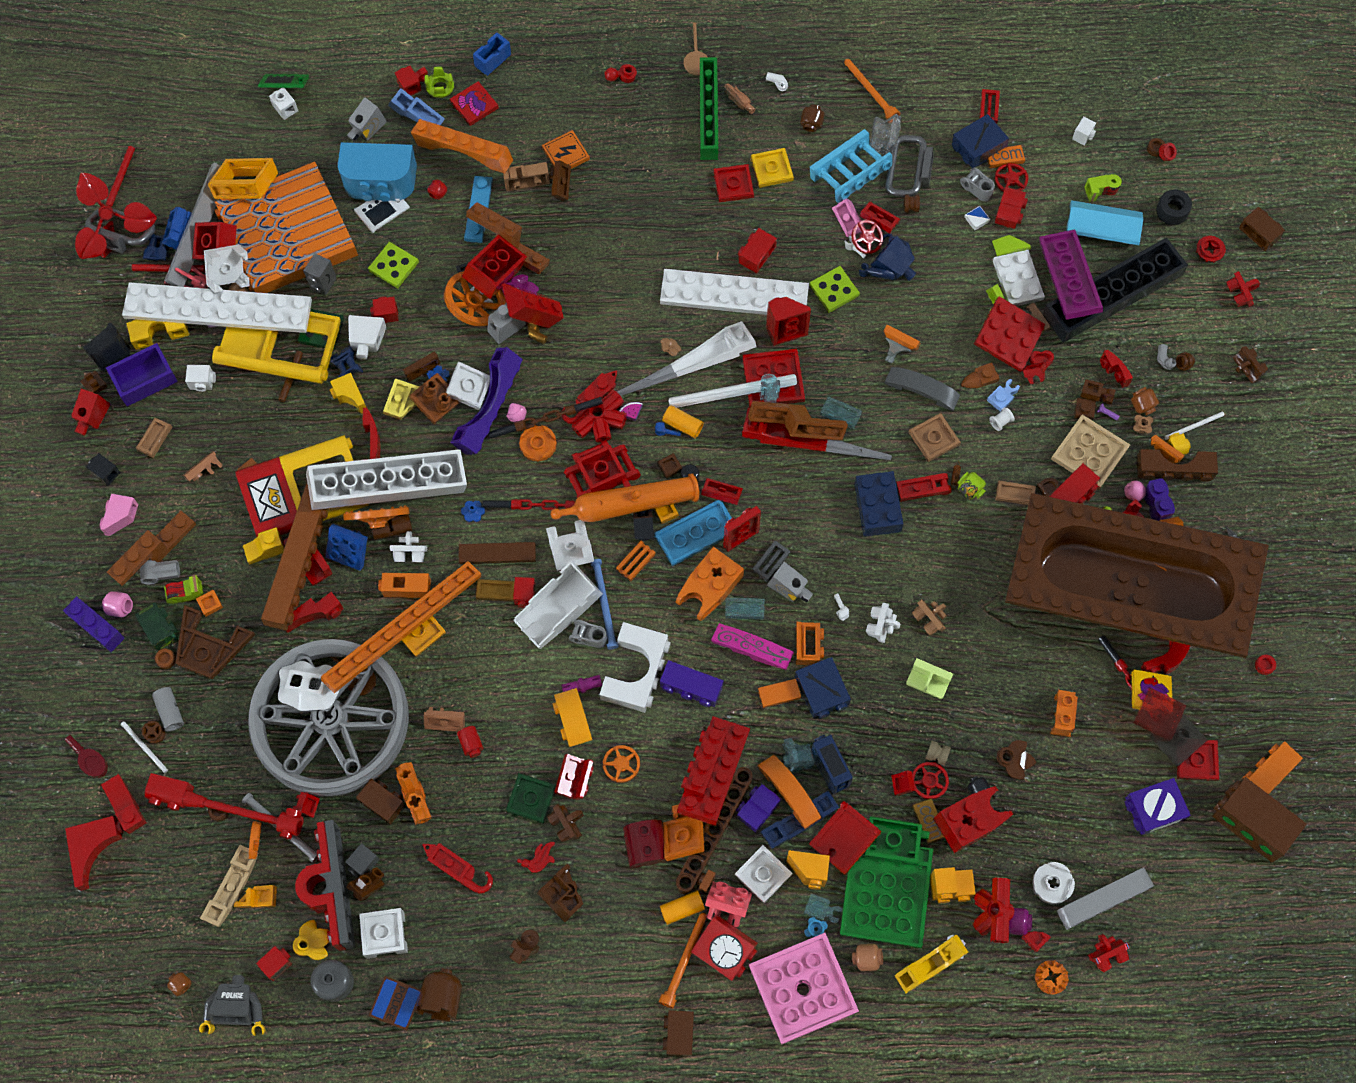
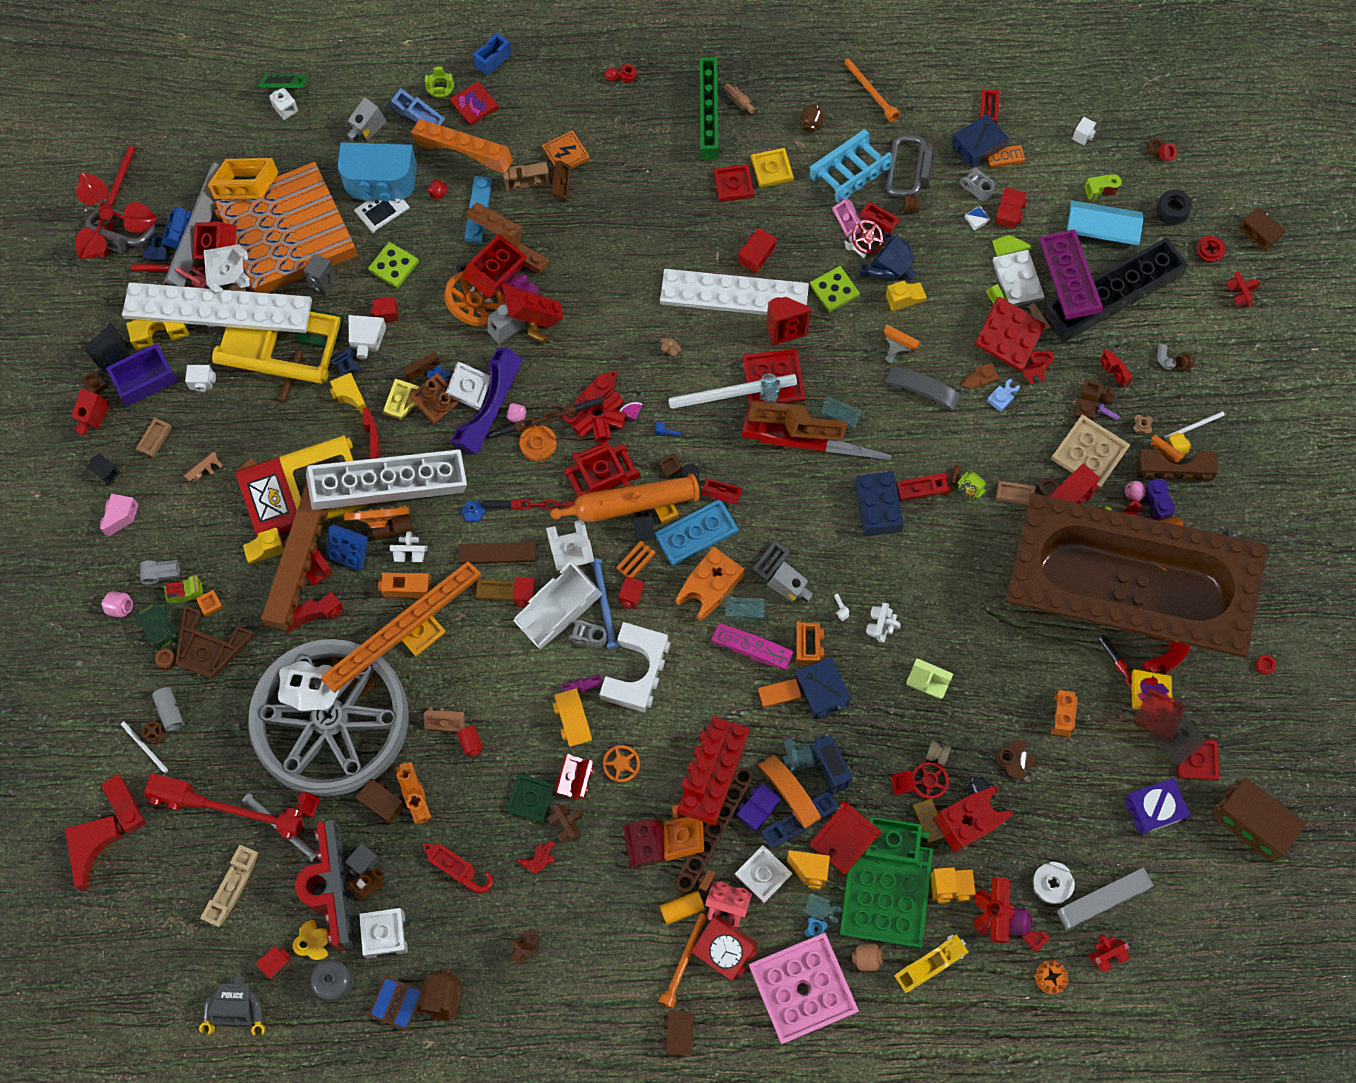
dark purple brick [63,596,125,652] -> none
dark red piece [65,735,108,778] -> none
dark orange bracket [107,511,196,586] -> none
dark orange piece [167,972,192,996] -> none
reddish brown tile [208,801,229,822] -> none
light orange slope [234,885,277,908] -> none
orange tile [249,821,262,859] -> none
red brick [394,66,428,96] -> none
reddish brown slope [537,864,583,922] -> none
white plate [617,321,756,396] -> none
dark purple brick [660,660,724,707] -> none
light orange pin [662,405,704,439] -> none
medium nougat piece [684,22,707,75] -> none
red plate [723,506,761,552] -> none
white arm [766,72,788,91] -> none
clear bracket [870,114,901,155] -> none
medium nougat plate [908,413,961,462] -> none
medium nougat hips [912,599,947,636] -> none
white bush [989,407,1015,431] -> none
red wheel [994,163,1028,192] -> none
dark orange head [1131,387,1159,416] -> none
reddish brown hips [1233,346,1268,384] -> none
orange brick [1242,741,1303,794] -> none
none -> red brick [618,576,645,609]
none -> yellow arch [886,281,927,311]

